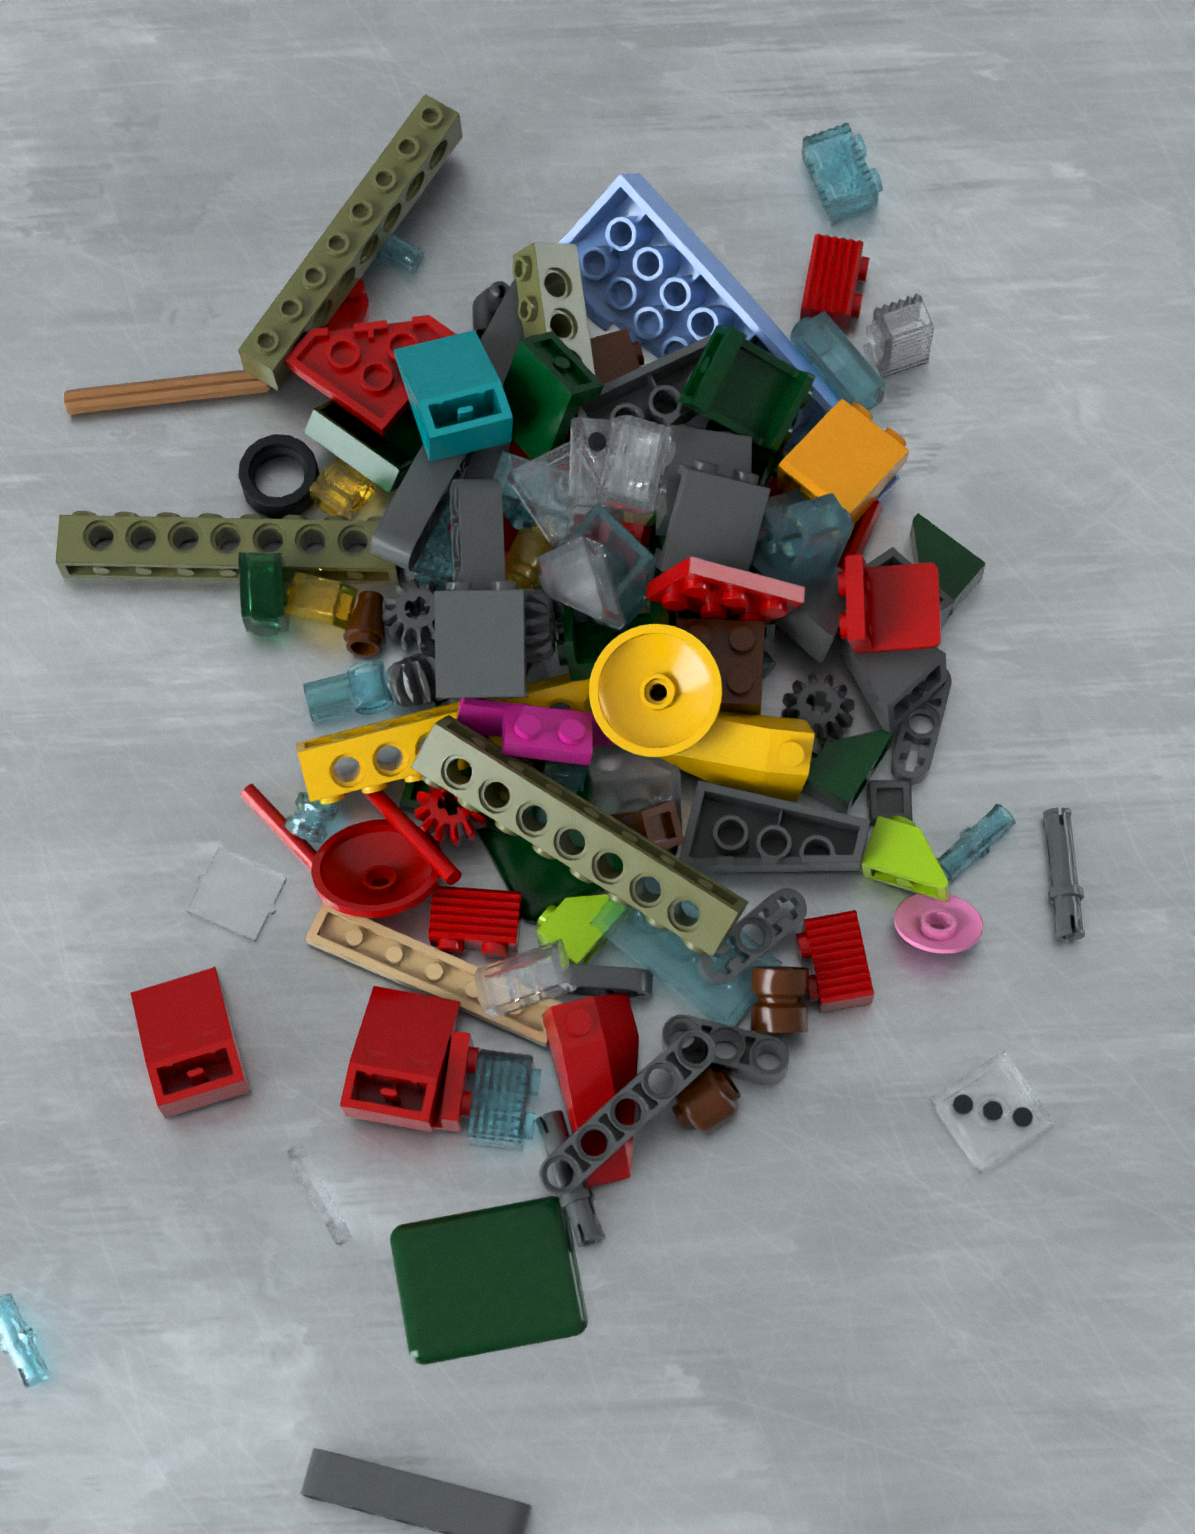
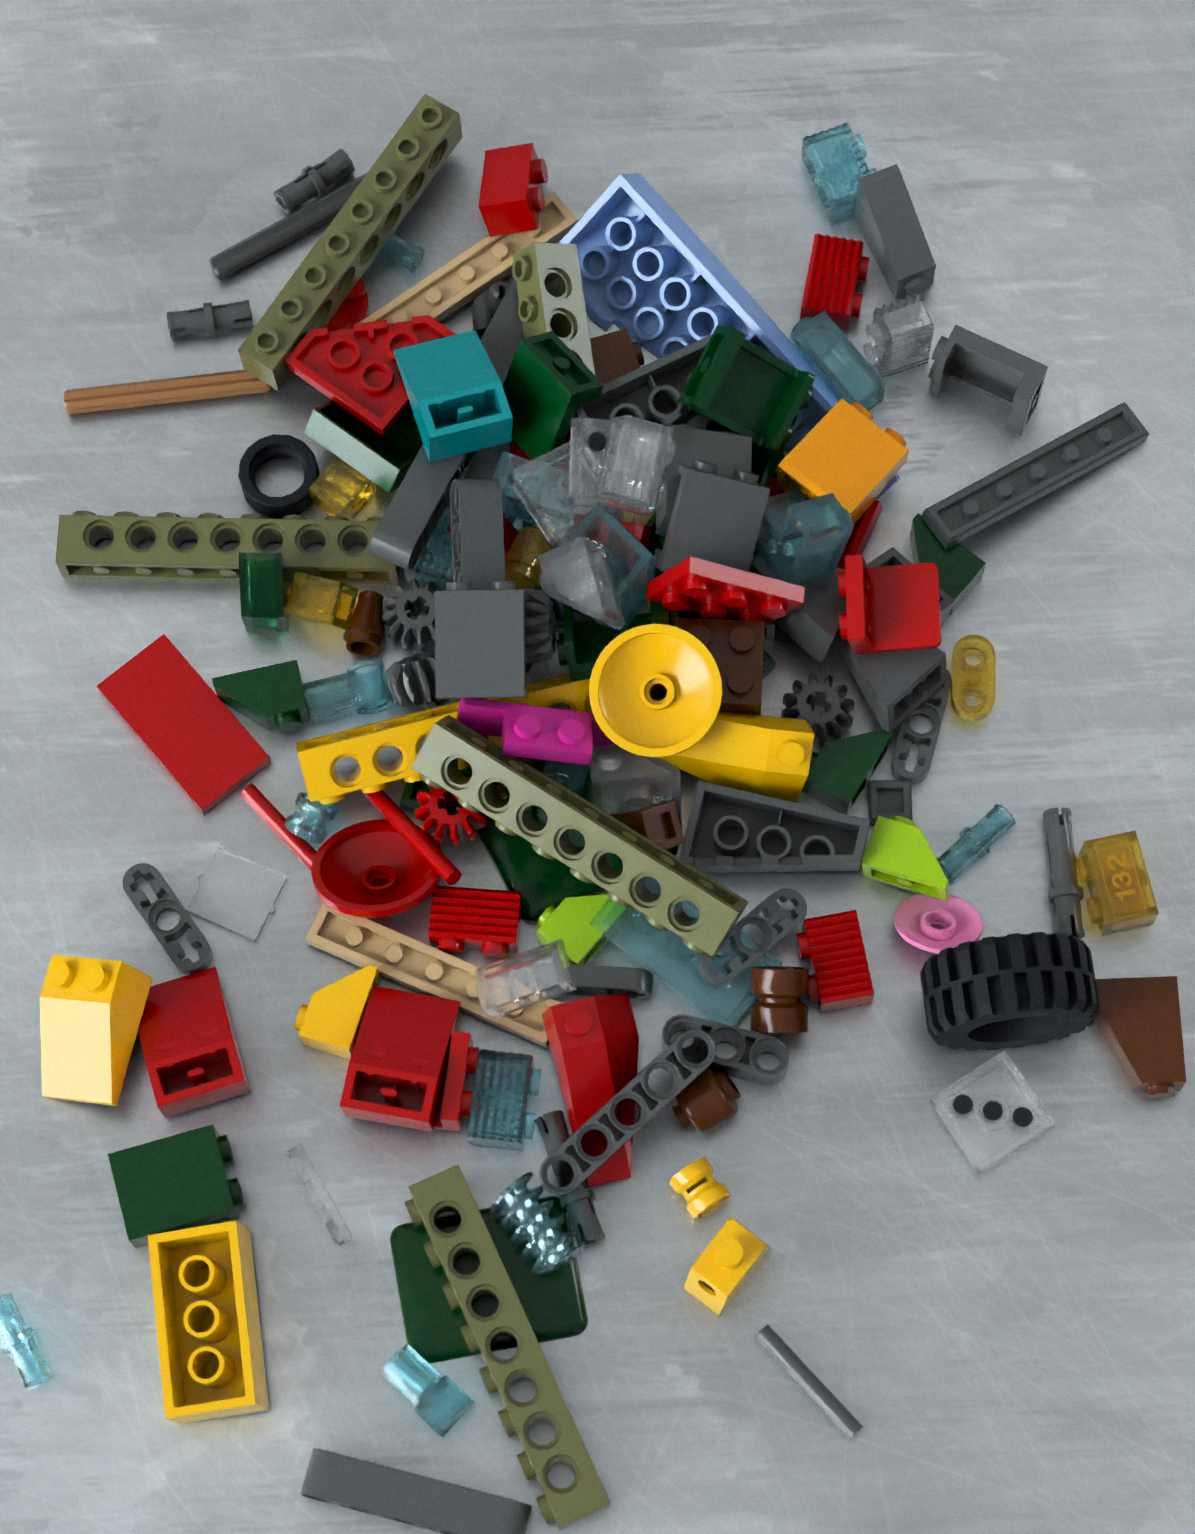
none -> yellow slope [40,955,152,1106]
none -> red tile [97,634,271,815]
none -> dark green panel [108,1124,245,1248]
none -> dark grey beam [123,863,213,975]
none -> yellow brick [148,1220,269,1424]
none -> dark grey pin [167,300,253,339]
none -> dark grey axle [209,172,368,279]
none -> dark green slope [212,660,311,732]
none -> dark grey pin [273,149,355,214]
none -> yellow slope [295,965,381,1059]
none -> tan plate [359,191,578,324]
none -> clear light blue piece [380,1343,475,1437]
none -> olive brick [404,1164,611,1530]
none -> red brick [478,143,548,237]
none -> clear light blue piece [490,1172,585,1276]
none -> yellow wheel [669,1157,731,1220]
none -> yellow torso [684,1217,772,1317]
none -> dark grey bar [755,1325,863,1439]
none -> dark grey slope [854,164,936,299]
none -> black tyre [920,932,1100,1051]
none -> dark grey tile [921,402,1149,550]
none -> dark grey panel [928,324,1048,436]
none -> clear yellow plate [951,635,995,721]
none -> clear yellow brick [1075,830,1159,936]
none -> reddish brown slope [1095,976,1186,1099]

